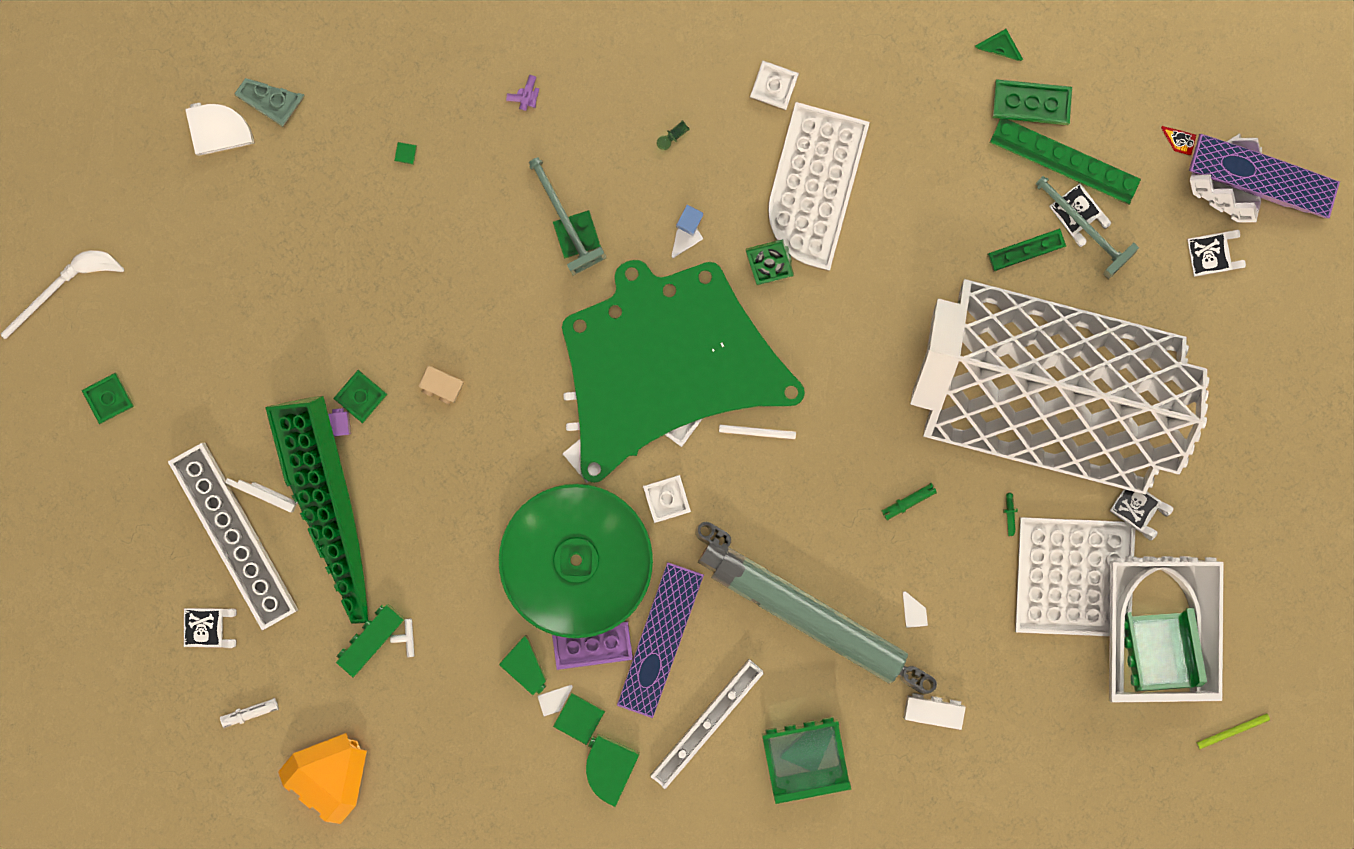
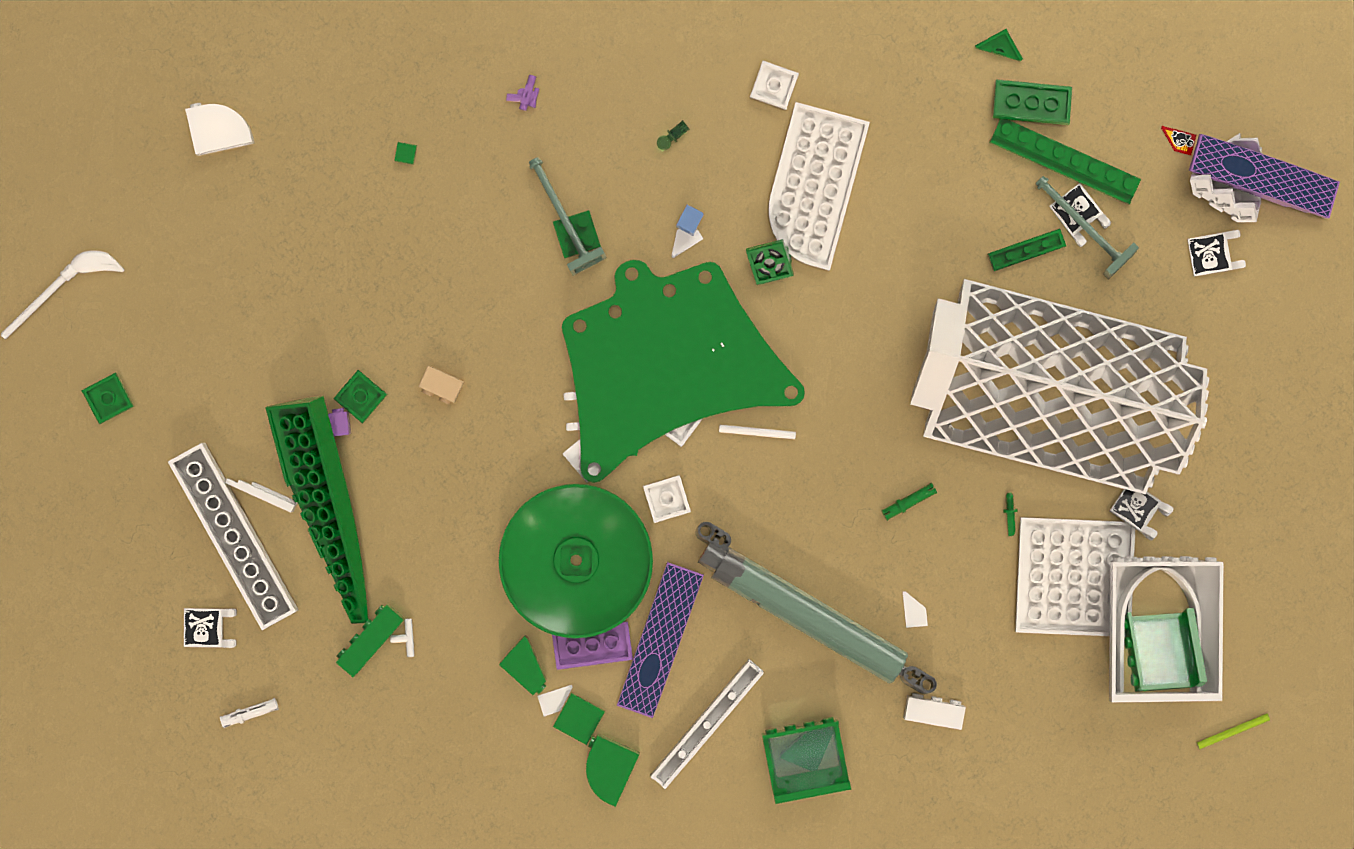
sand green wing [234,78,305,127] -> none
light orange panel [278,733,367,824] -> none

